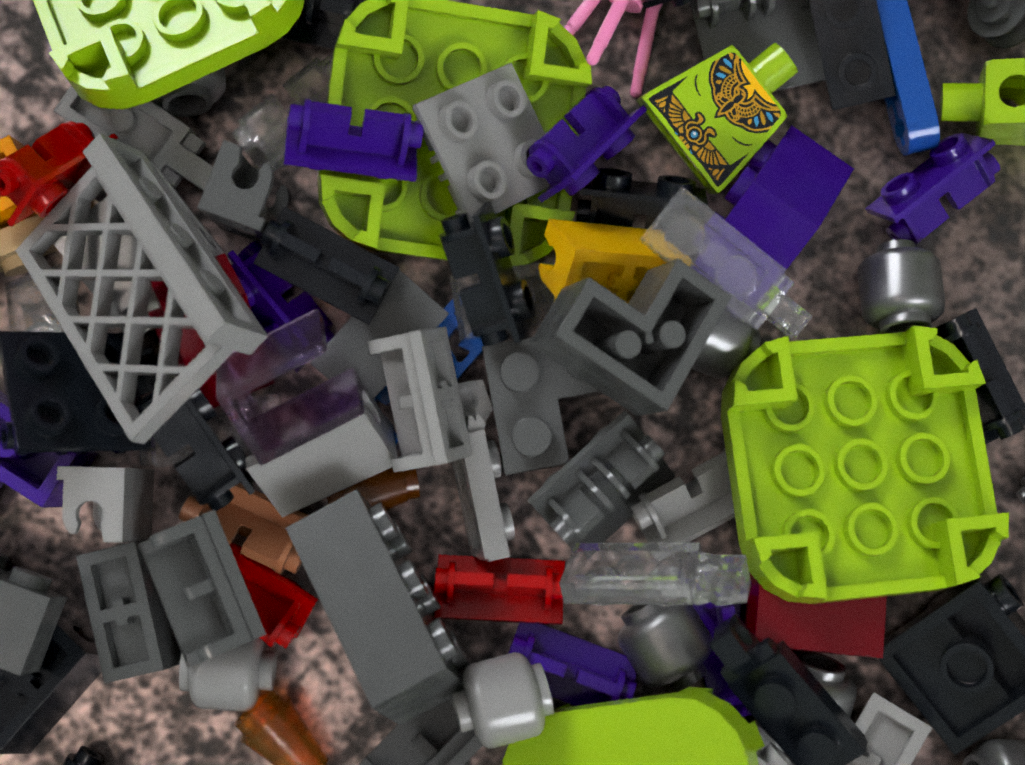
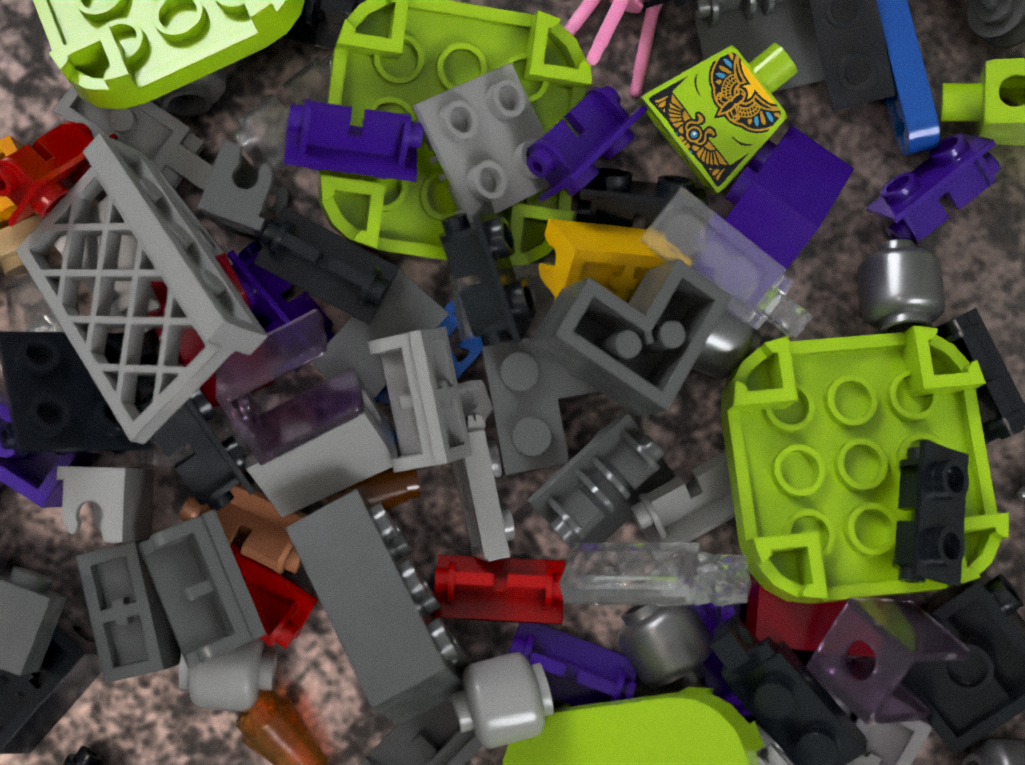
none -> piece [805,598,971,725]
none -> black hinge [892,440,969,586]

